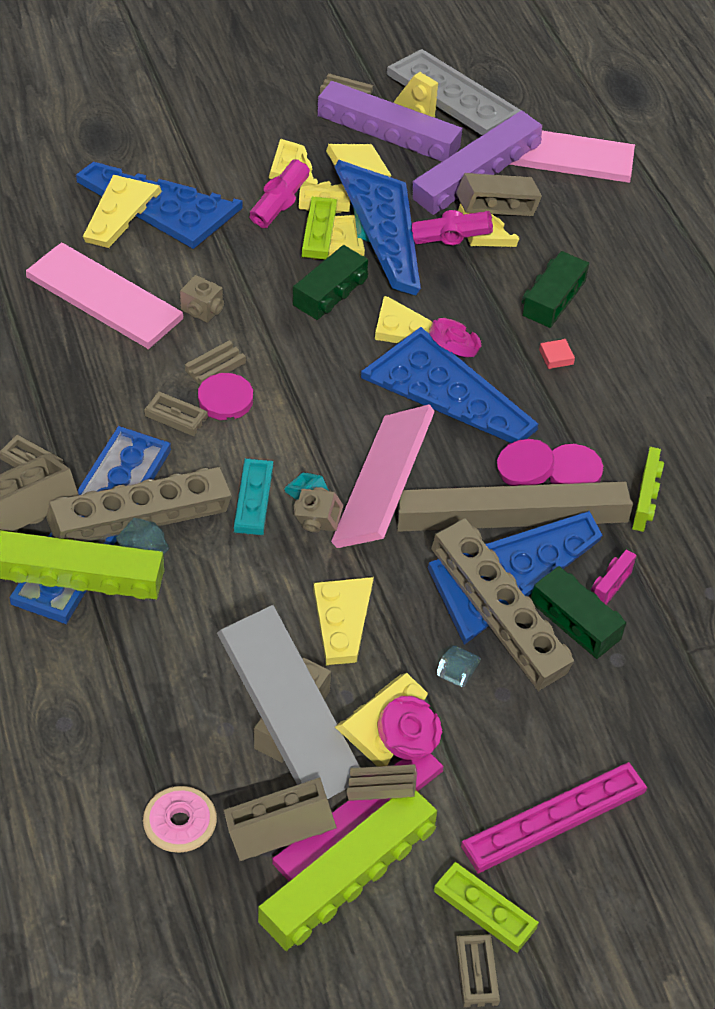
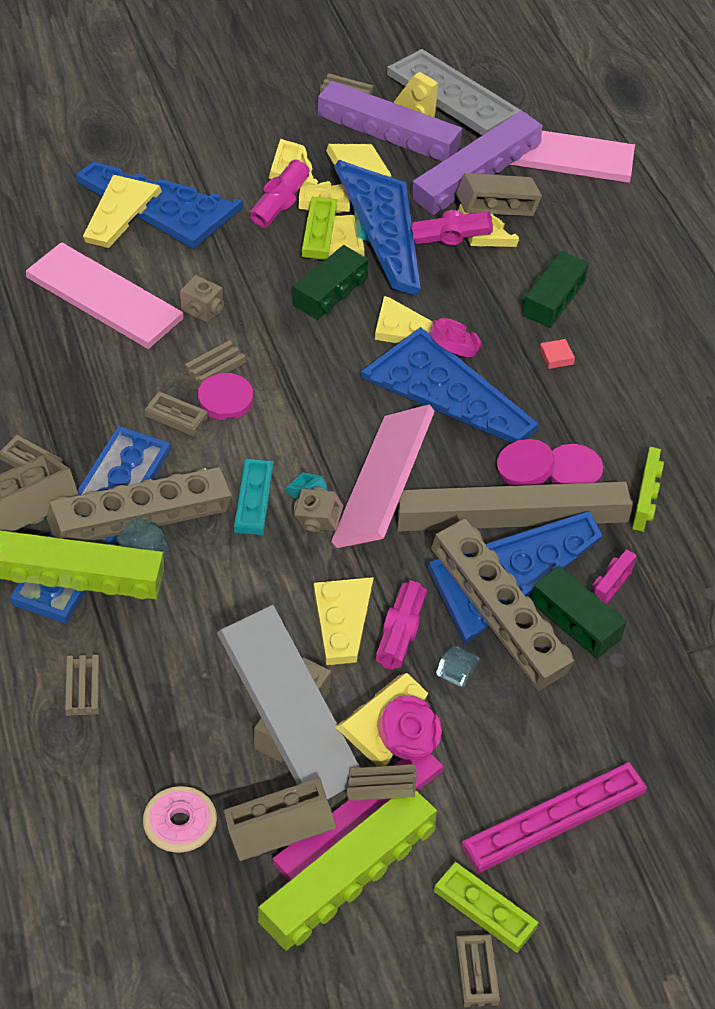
none -> dark tan tile [65,655,99,716]
none -> dark pink piece [375,580,427,670]

